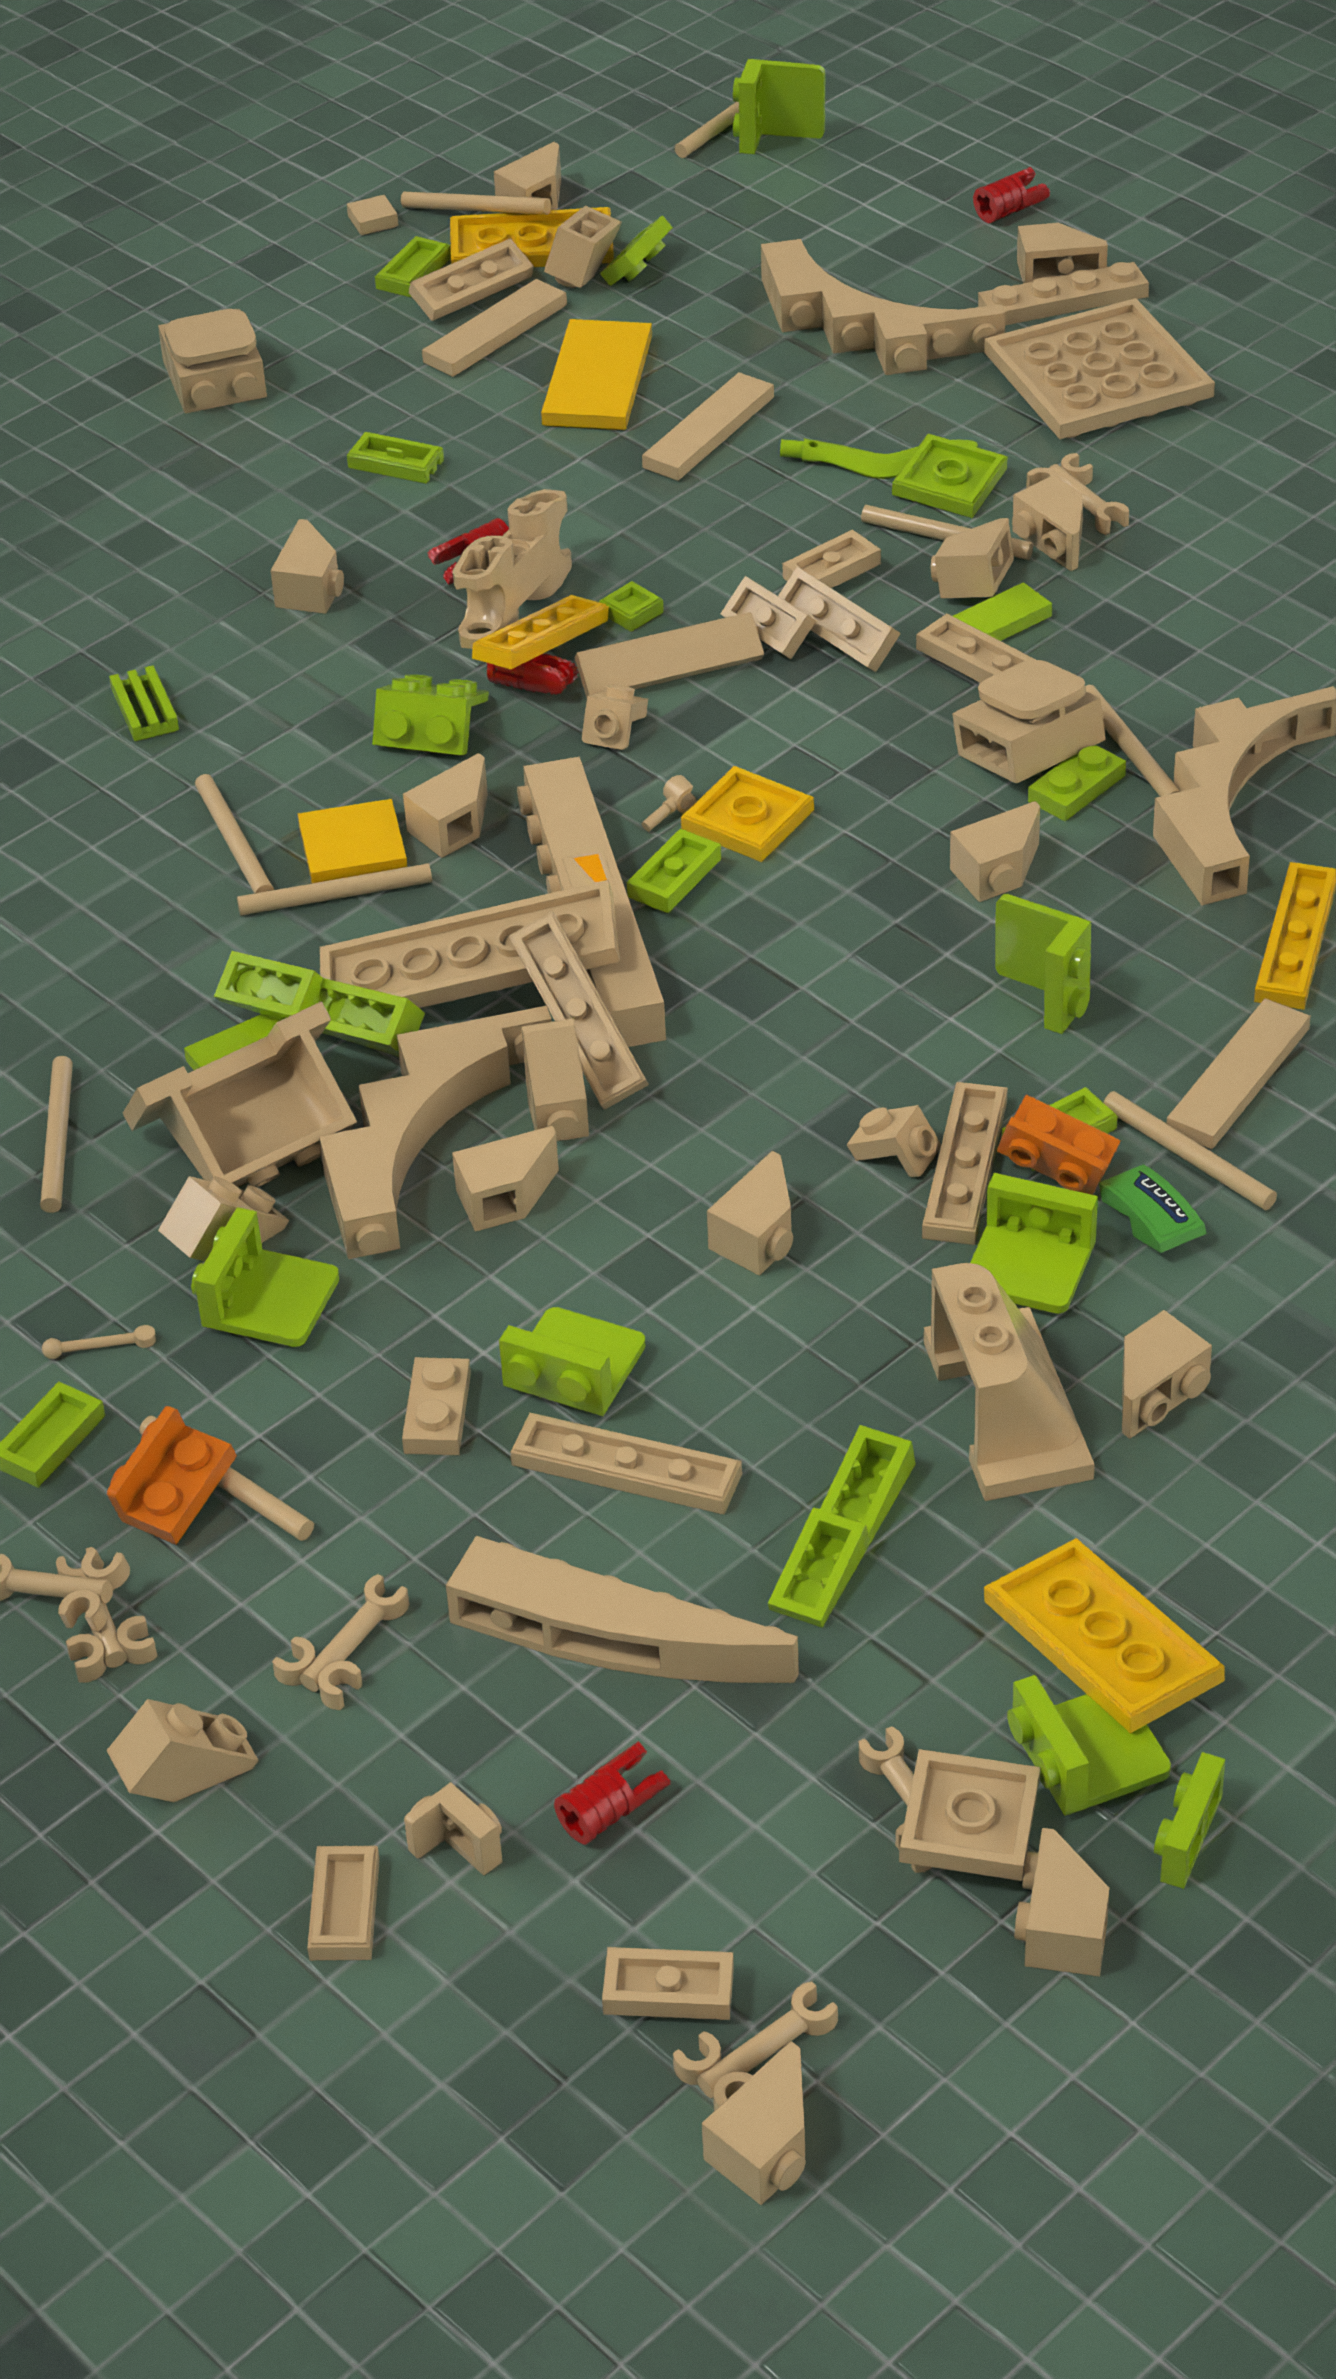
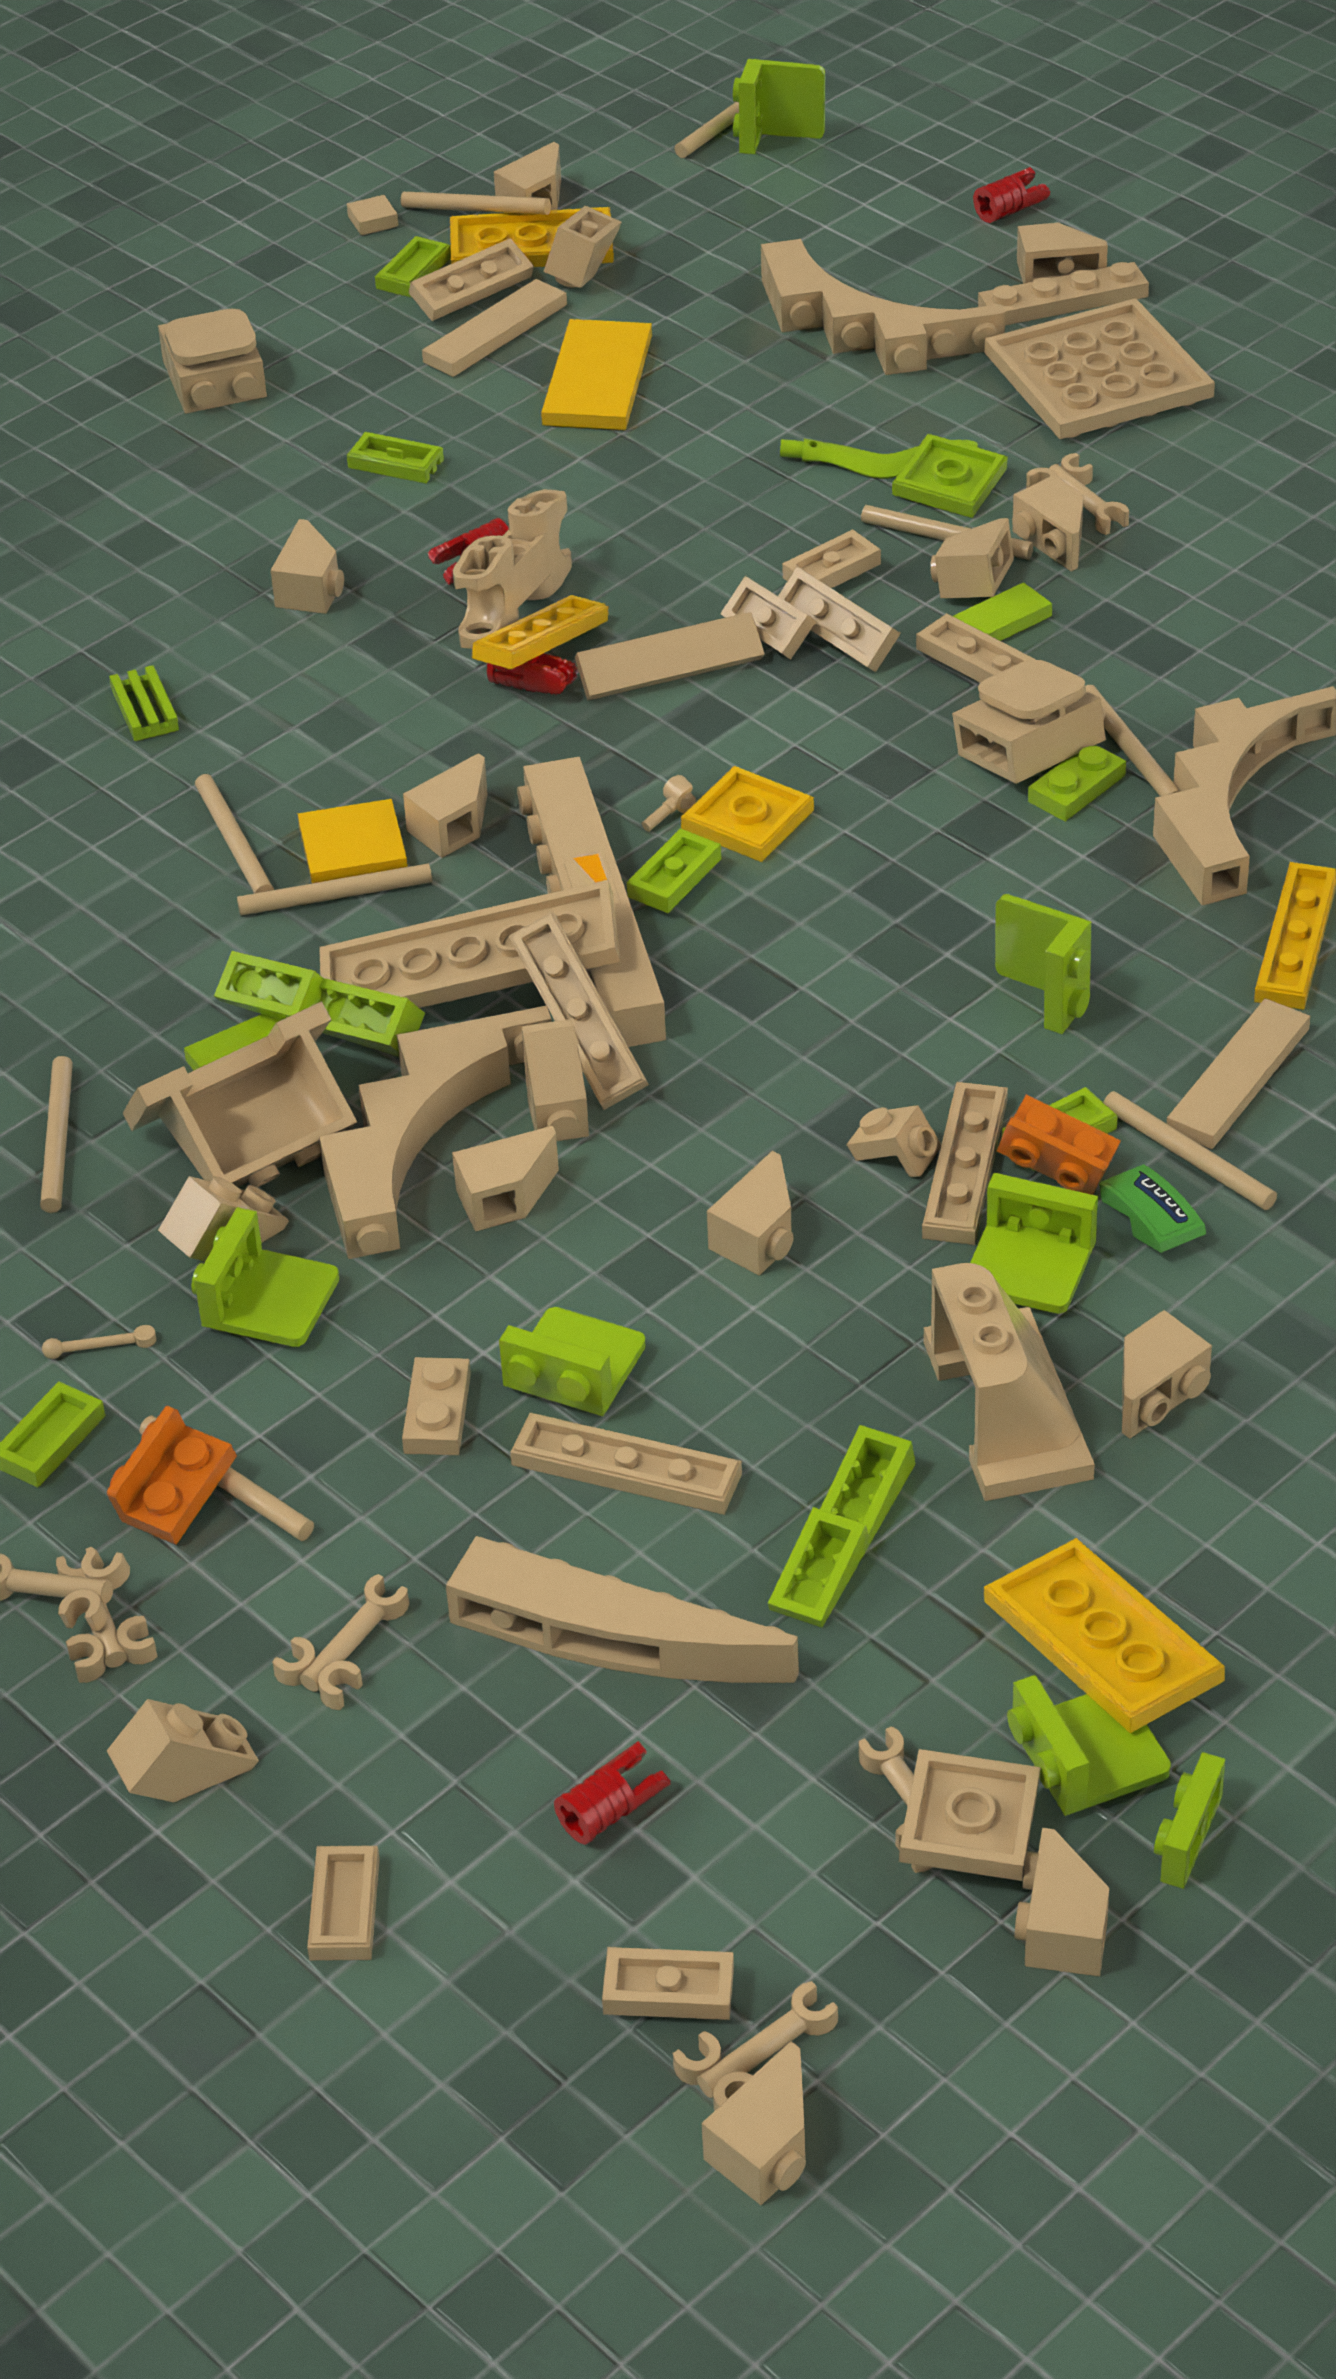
lime bracket [372,674,489,755] -> none
tan bracket [404,1782,502,1876] -> none
tan bracket [582,685,648,750] -> none
lime tile [599,581,664,632] -> none
lime plate [600,215,673,286] -> none
tan tile [642,372,774,481] -> none
tan slope [950,801,1040,902] -> none

